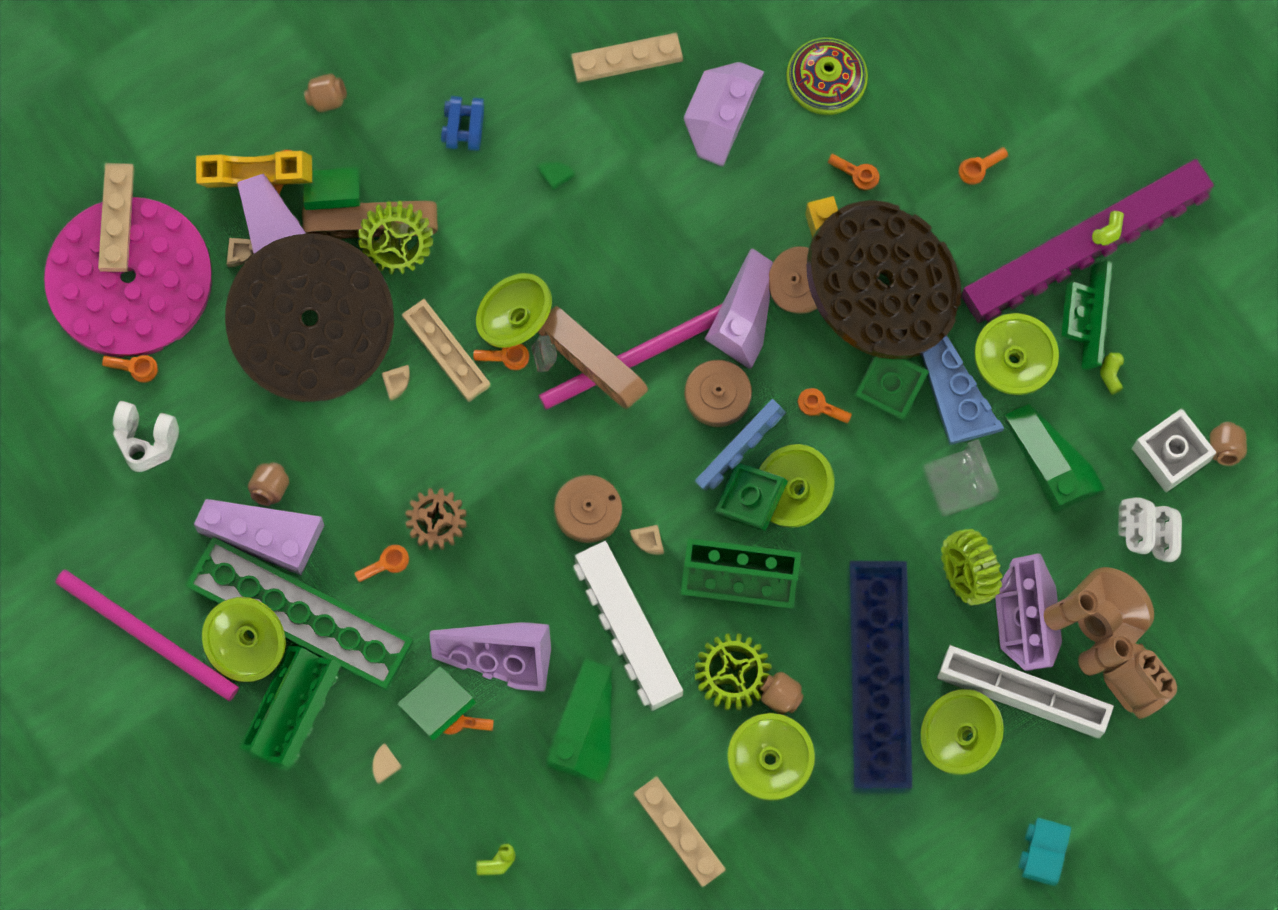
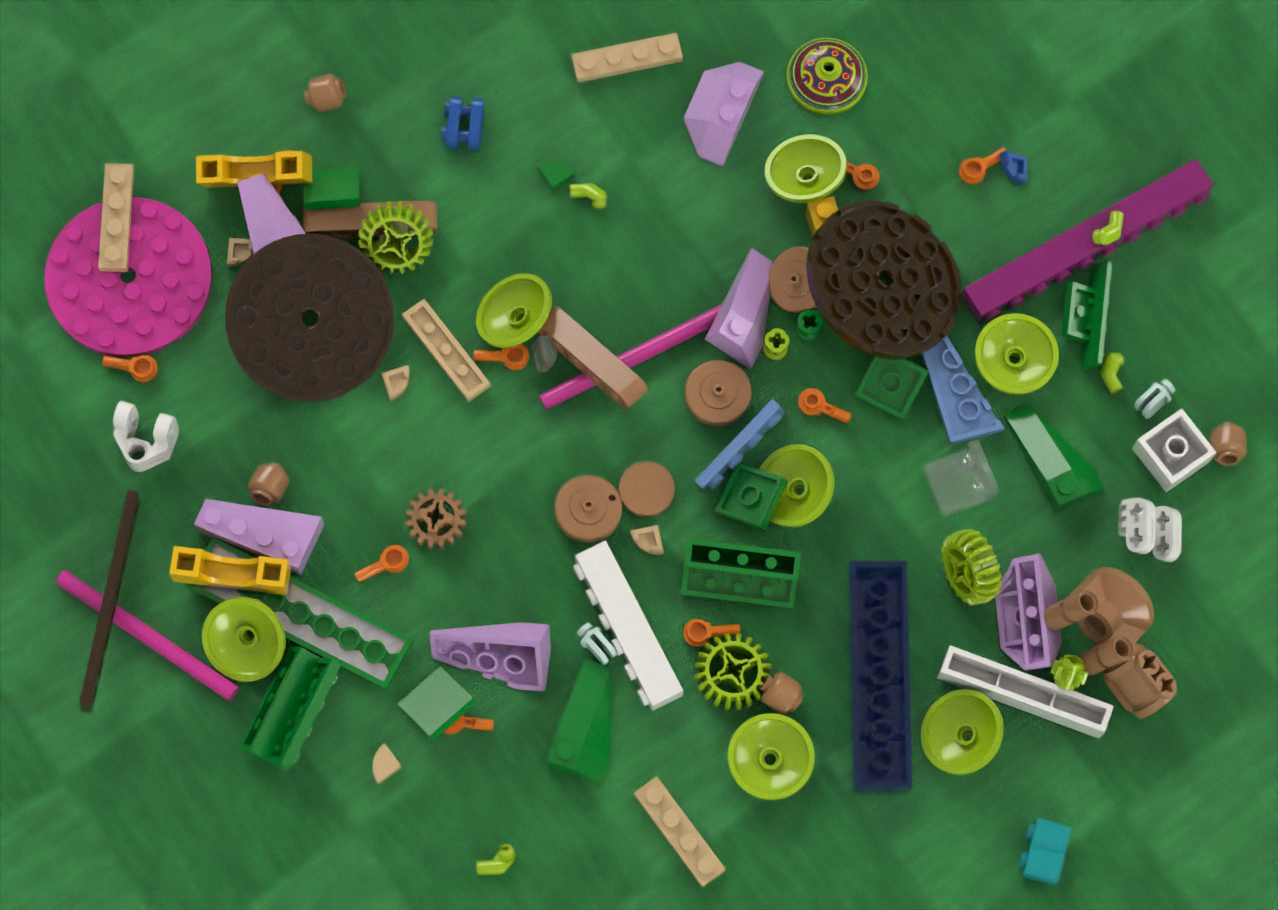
none -> dark brown tile [79,490,140,714]
none -> yellow arch [169,546,291,595]
none -> lime arm [570,183,607,209]
none -> light aqua arm [577,623,618,665]
none -> medium nougat tile [619,461,675,517]
none -> orange plate [683,619,740,647]
none -> lime bush [763,328,789,360]
none -> lime dish [765,134,847,203]
none -> green bush [796,309,822,341]
none -> blue tile [1000,151,1027,185]
none -> lime gear [1050,654,1089,690]
none -> light aqua arm [1134,379,1176,419]

